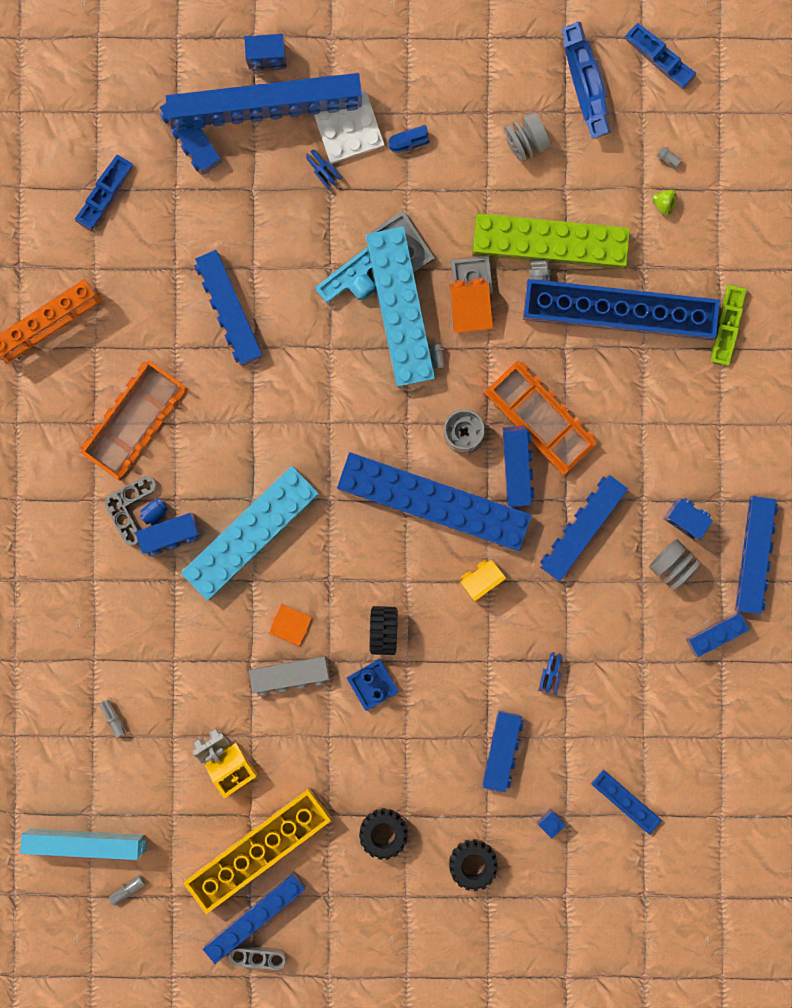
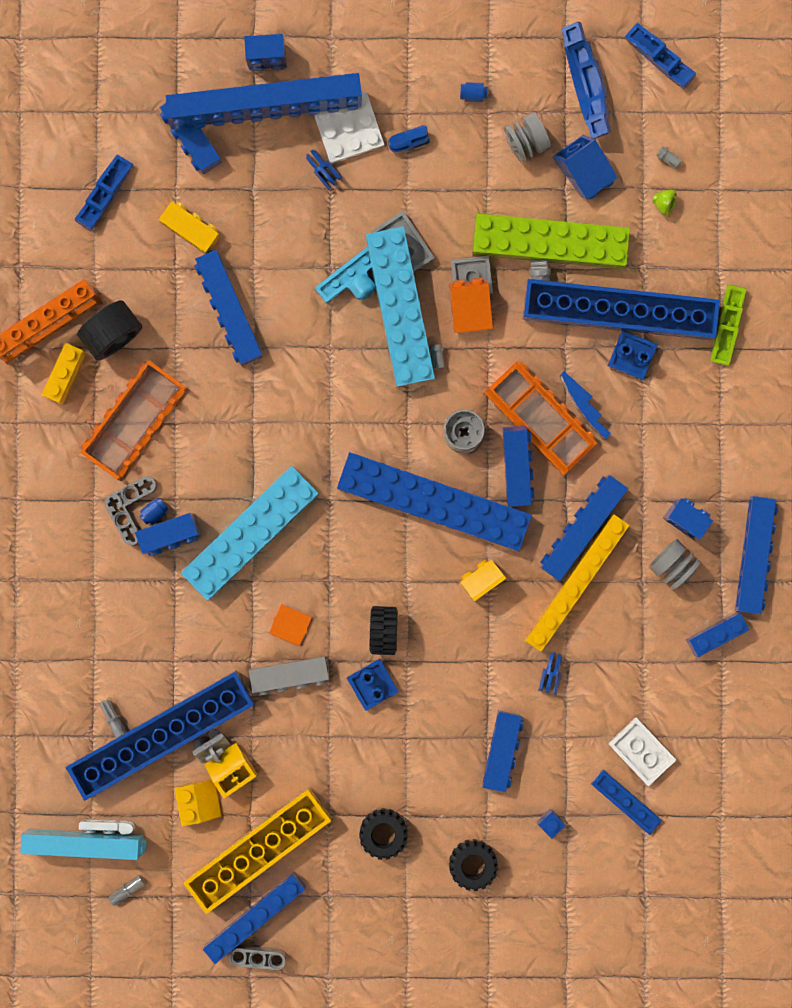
none -> yellow brick [42,343,86,405]
none -> blue brick [66,670,256,801]
none -> black tyre [77,300,142,361]
none -> white hinge [79,819,135,835]
none -> yellow brick [158,201,220,254]
none -> yellow slope [174,779,222,827]
none -> blue brick [460,82,488,102]
none -> yellow brick [524,514,630,652]
none -> blue slope [552,135,618,200]
none -> blue slope [560,371,611,440]
none -> blue plate [607,330,658,381]
none -> white plate [608,717,676,786]

